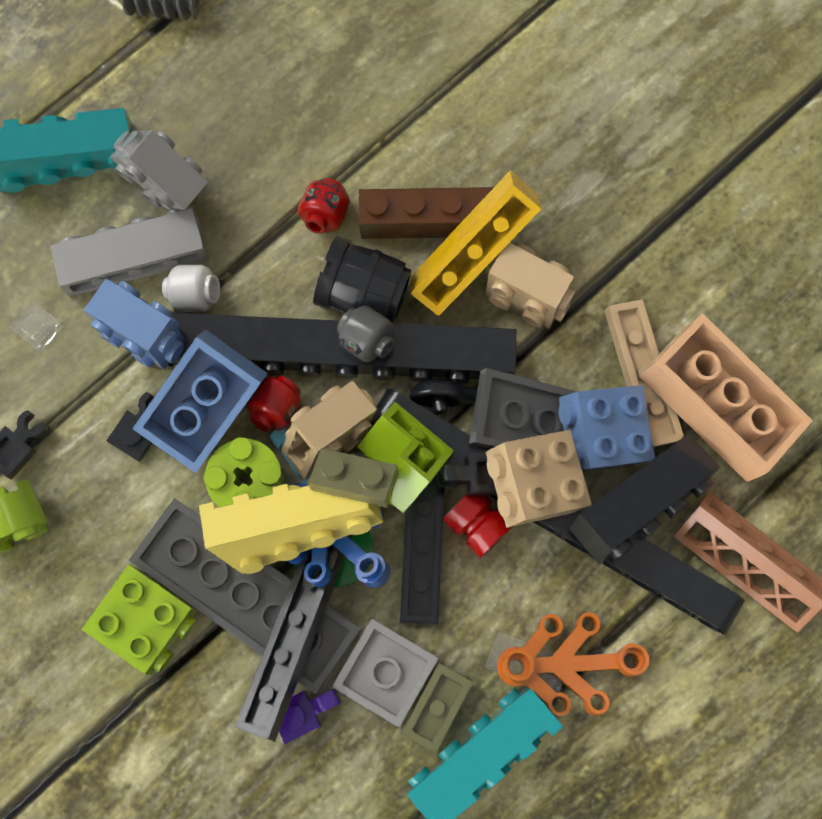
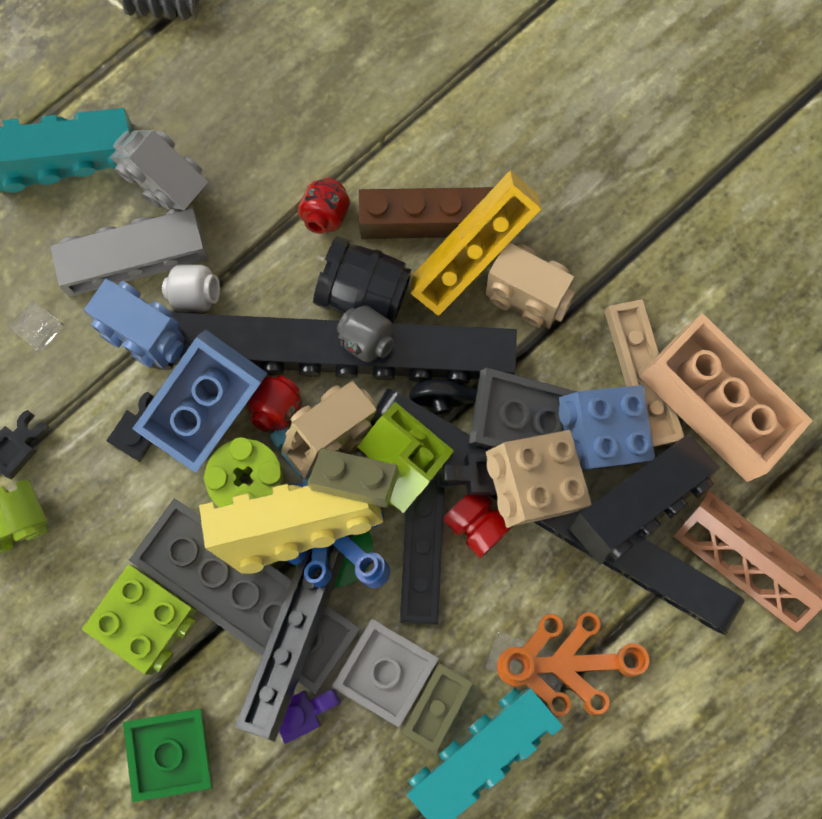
none -> green plate [123,708,214,803]

